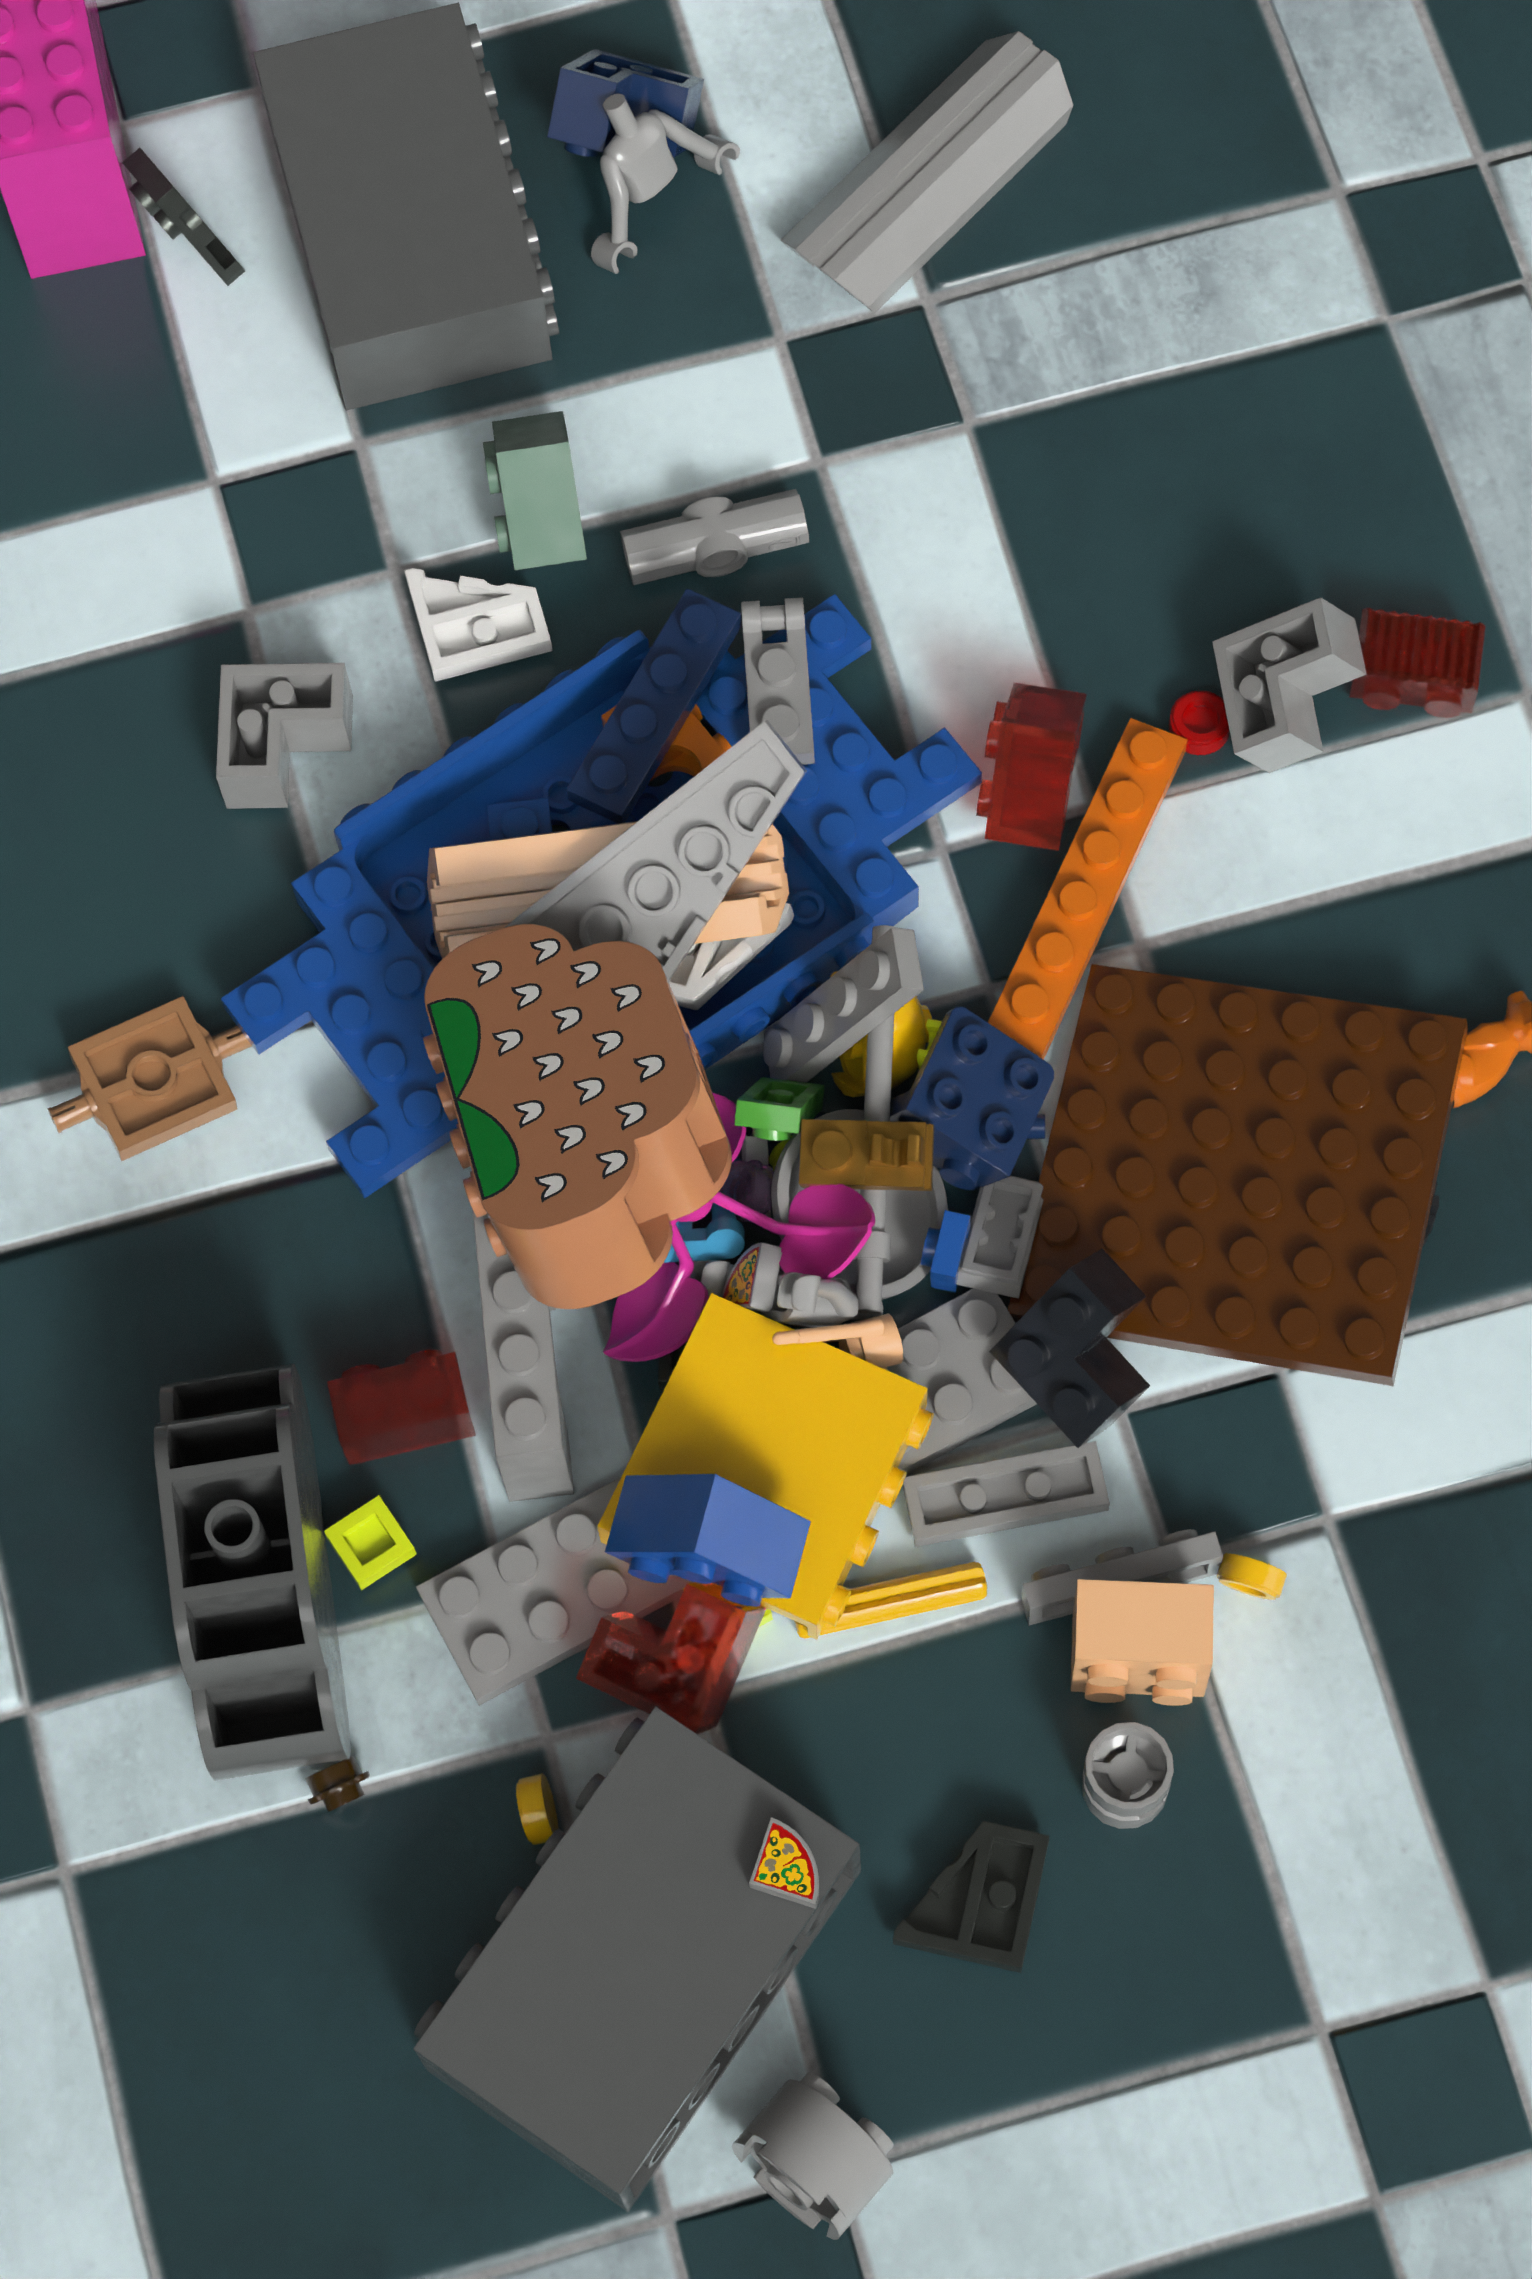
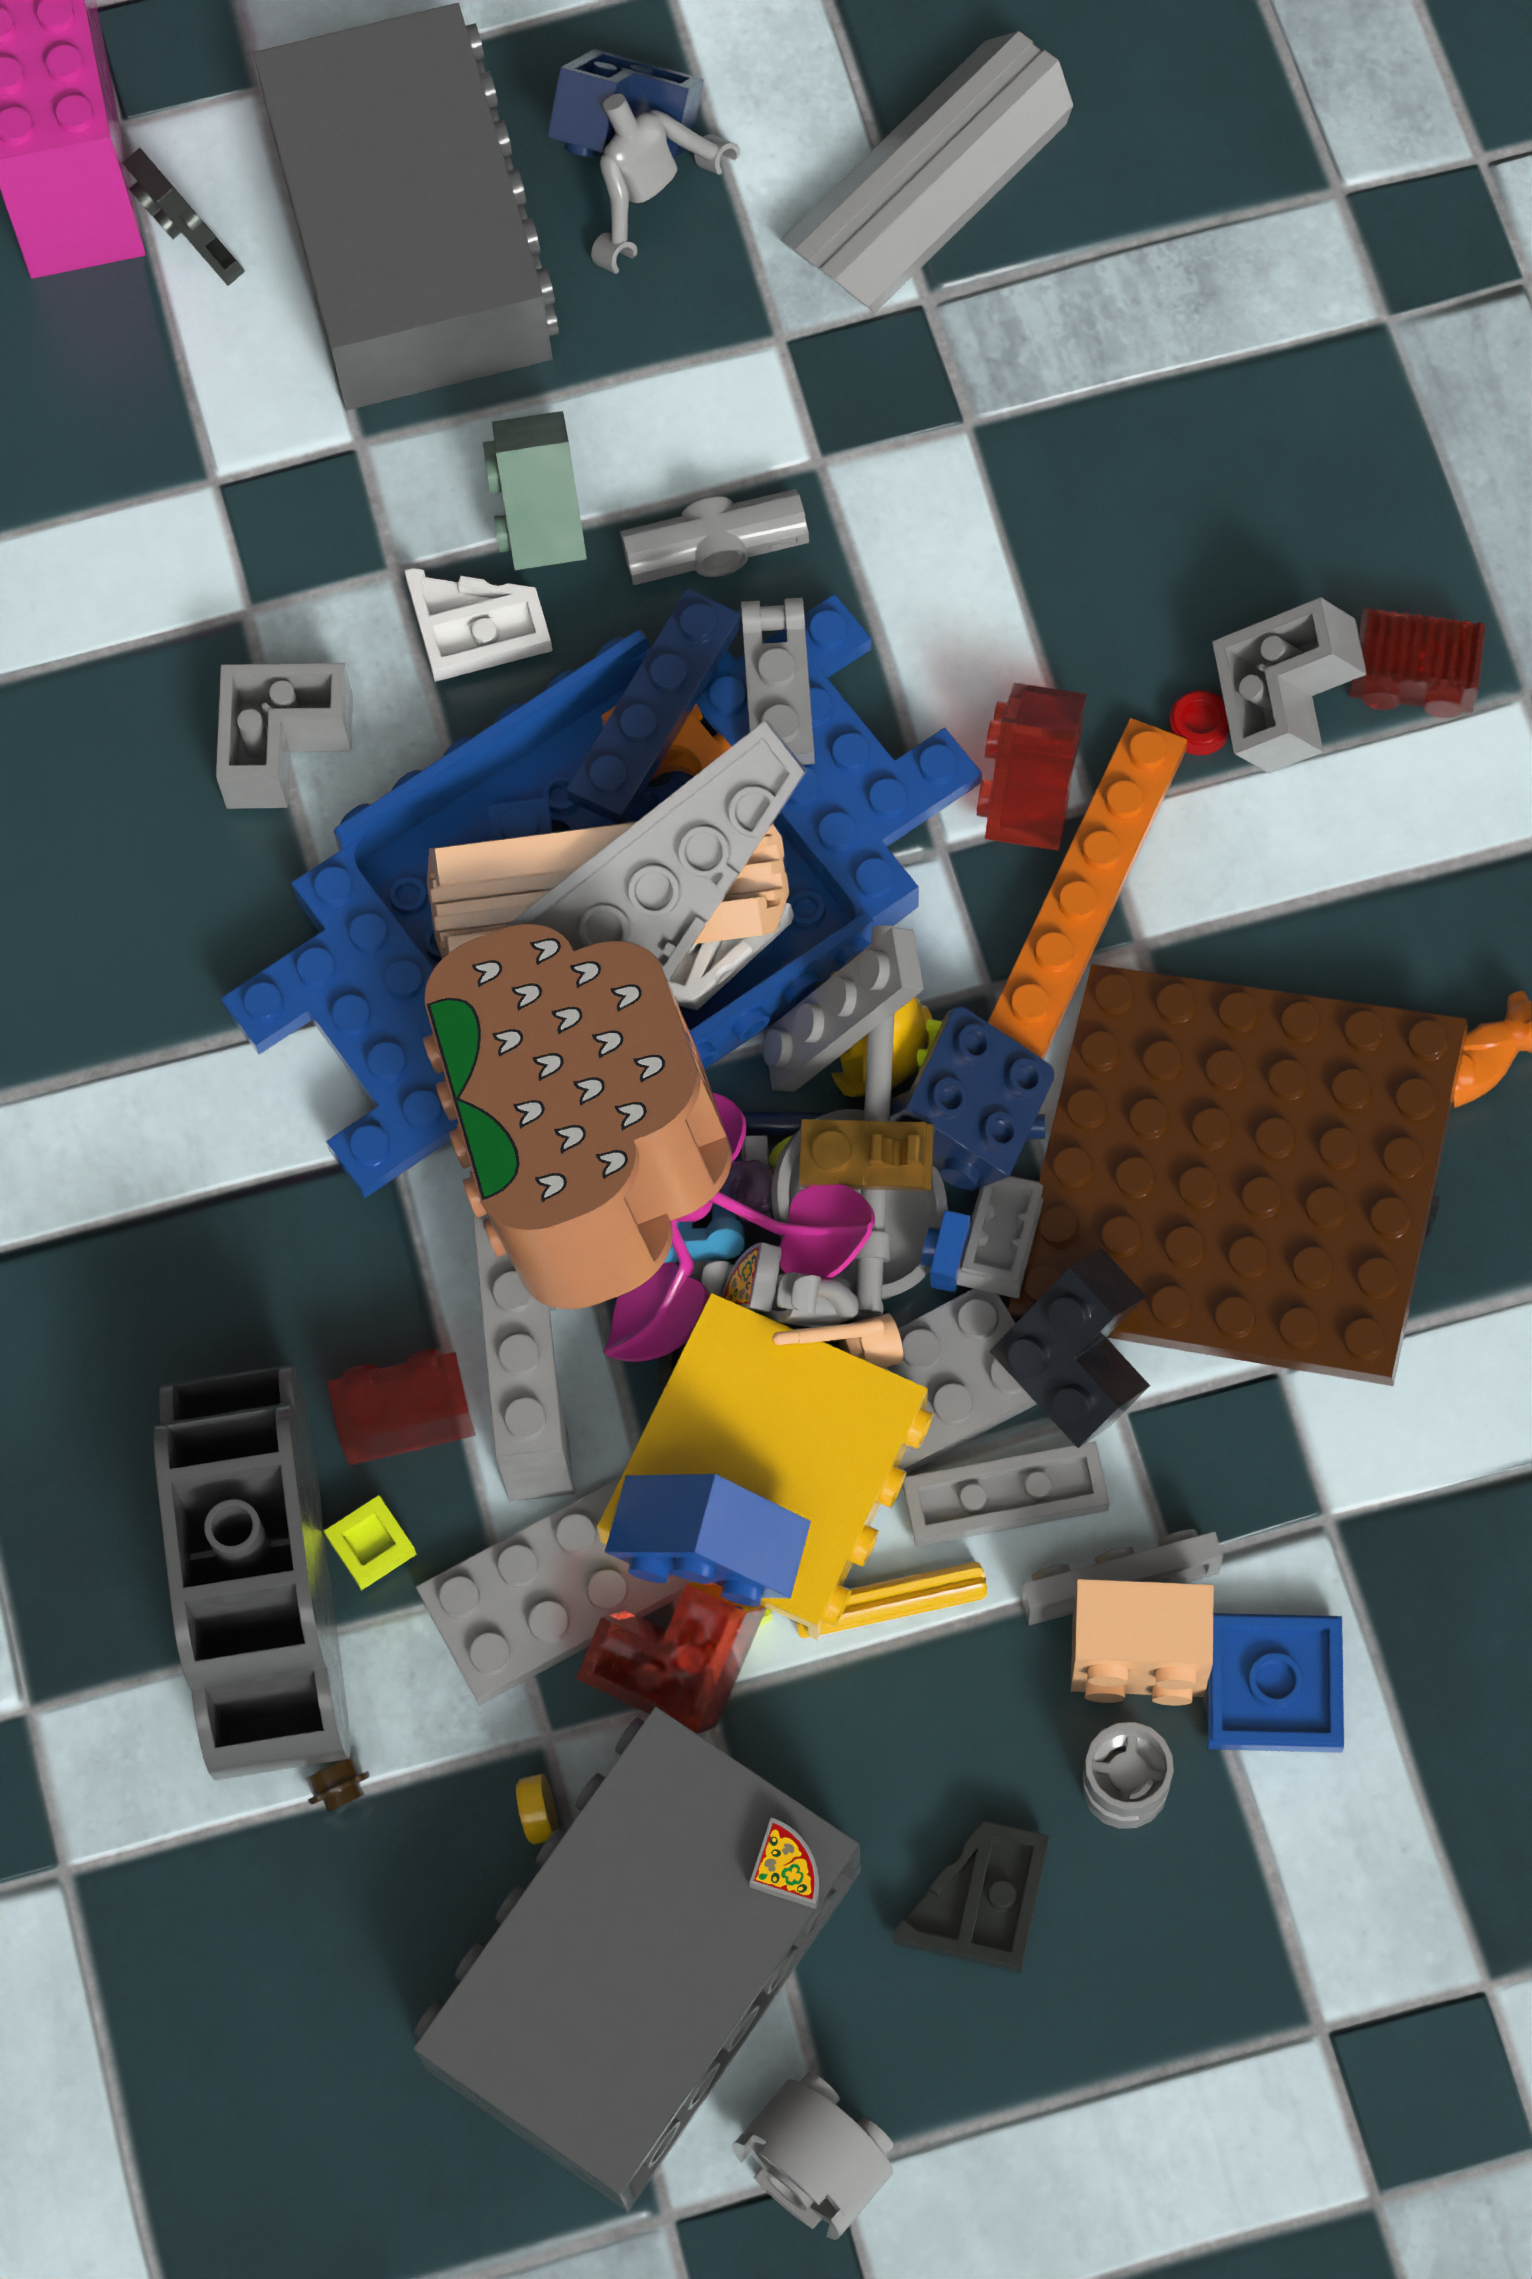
medium nougat plate [47,996,253,1161] -> none
bright green plate [735,1077,824,1141] -> none
yellow tile [1216,1553,1287,1600] -> none
none -> blue plate [1207,1613,1344,1753]

